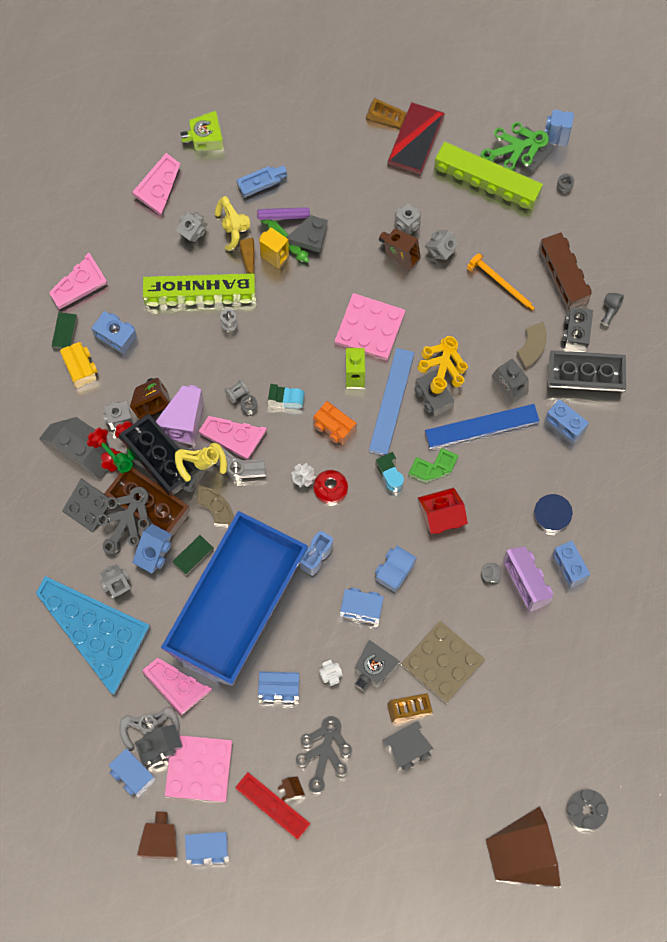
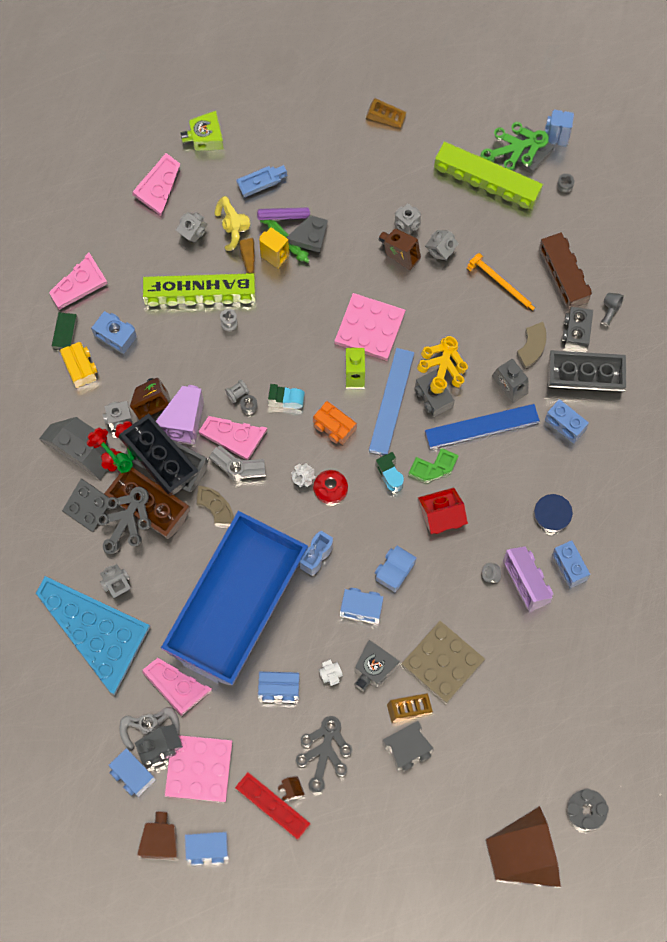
medium blue brick [132,524,172,573] -> none
dark green tile [172,535,214,576] -> none
light yellow piece [175,443,227,482] -> none
tile [387,102,445,175] -> none

